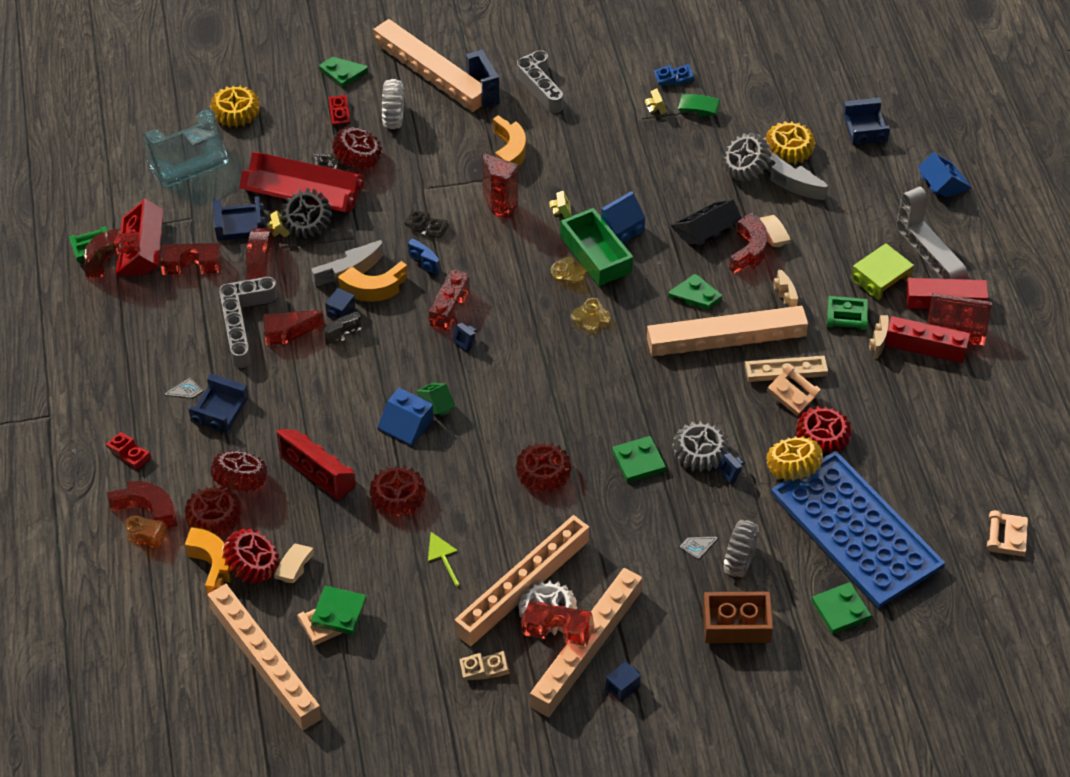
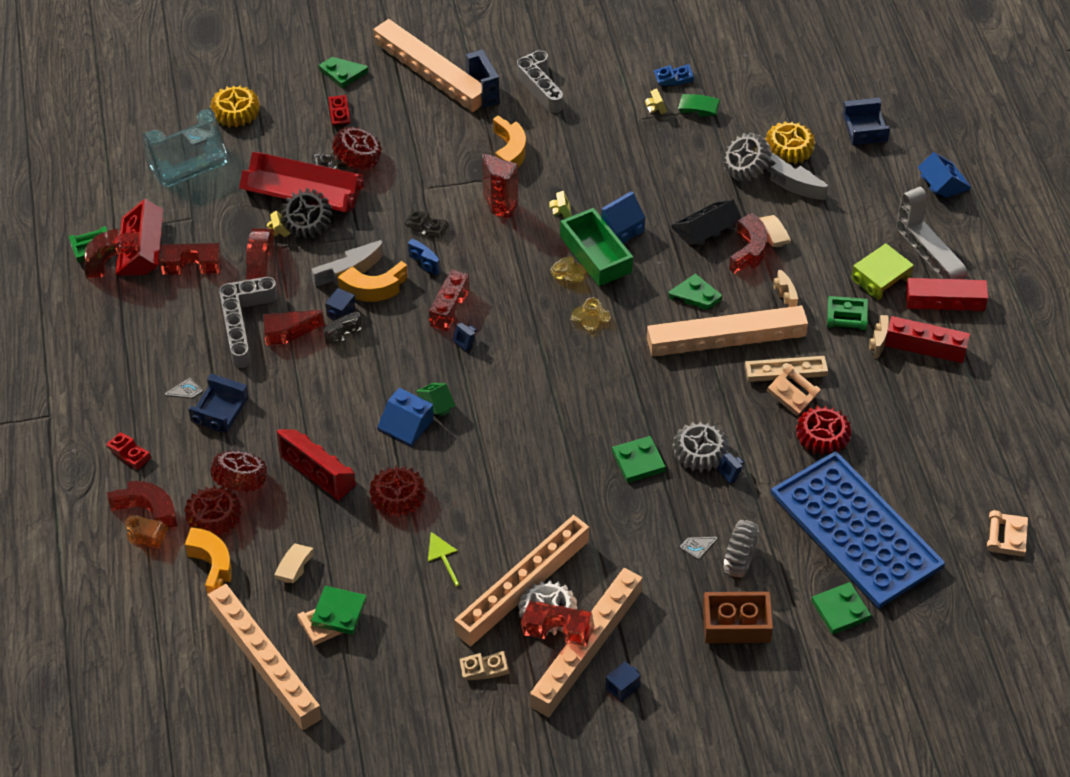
dark blue panel [213,196,266,241] -> none
red gear [222,528,279,584] -> none
white gear [382,79,404,129] -> none
clear red gear [516,441,572,493] -> none
yellow gear [767,436,823,481] -> none
clear red slope [926,293,992,345] -> none

